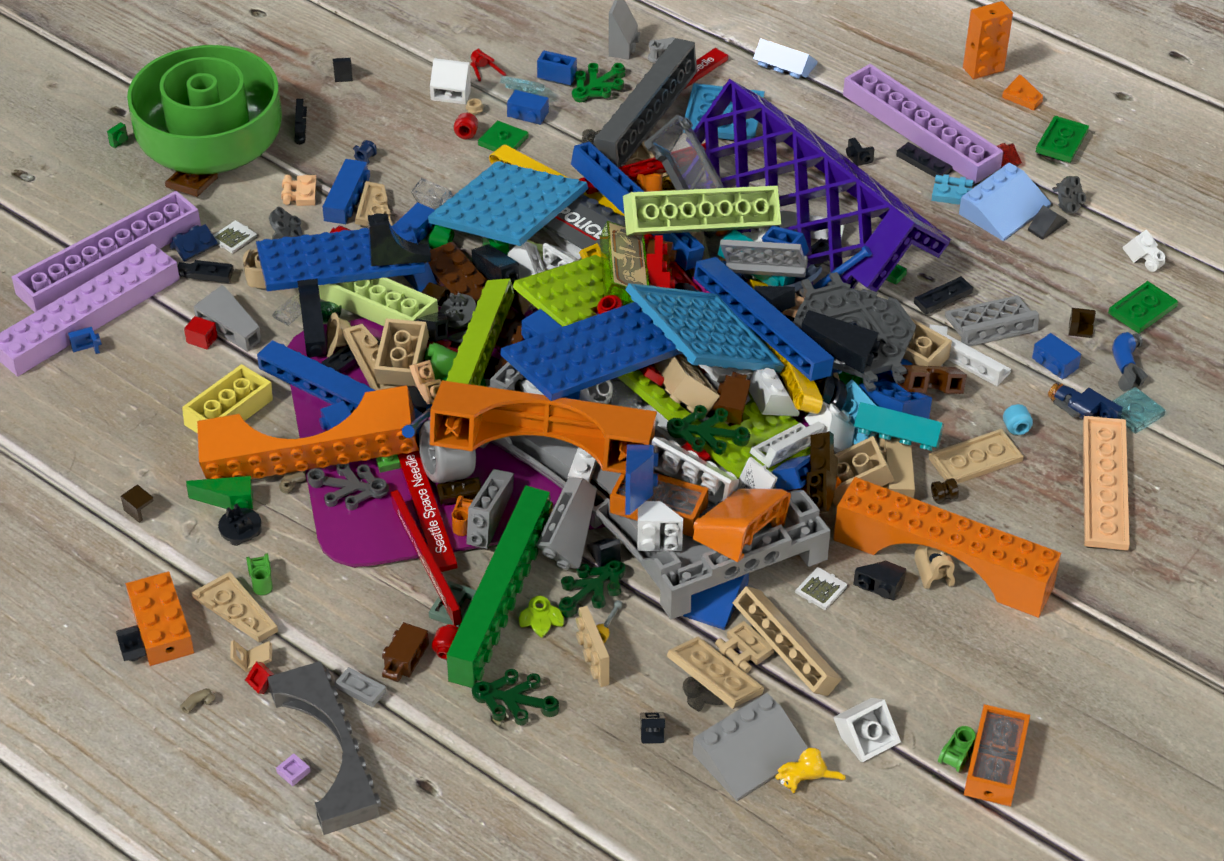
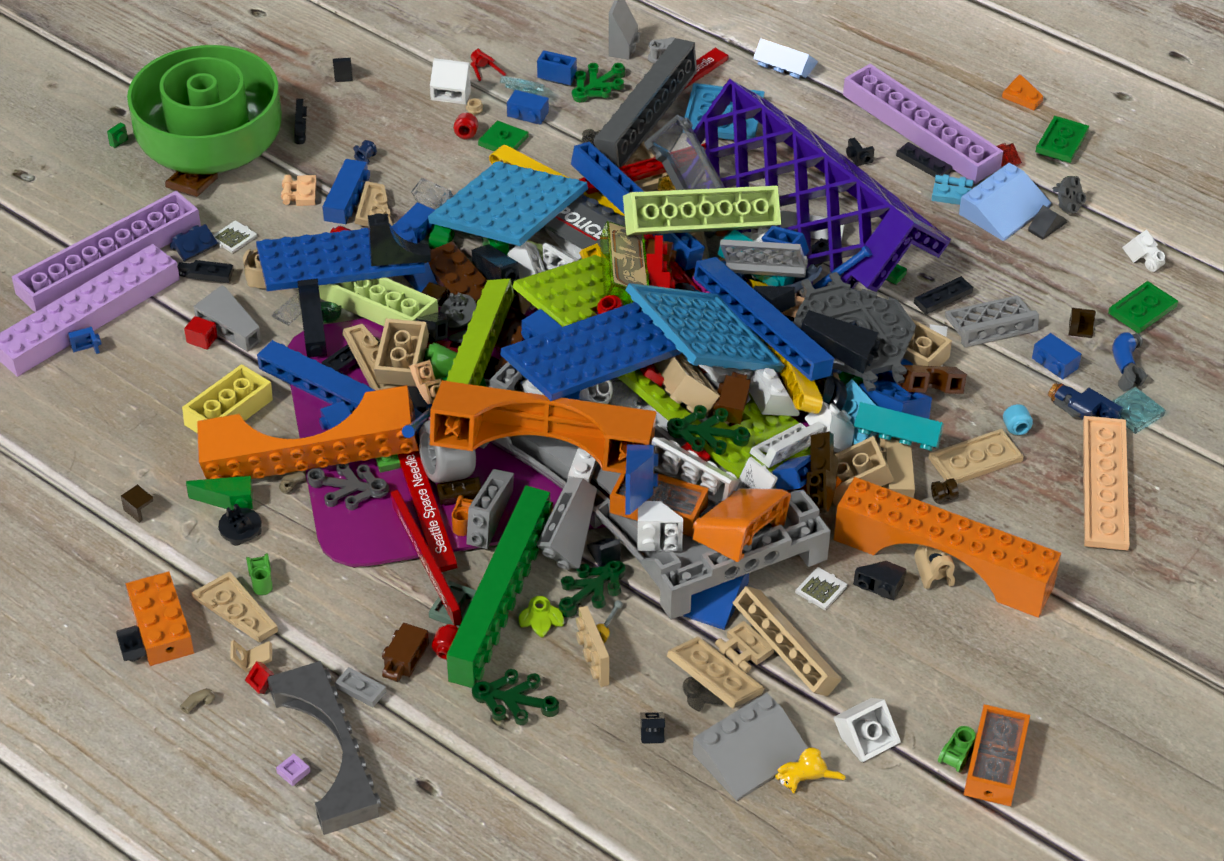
dark grey plate [269,207,302,239] -> none
tan piece [327,313,351,357] -> none
orange piece [637,173,663,192] -> none
white fence [936,331,1011,386] -> none
orange brick [963,1,1013,80] -> none

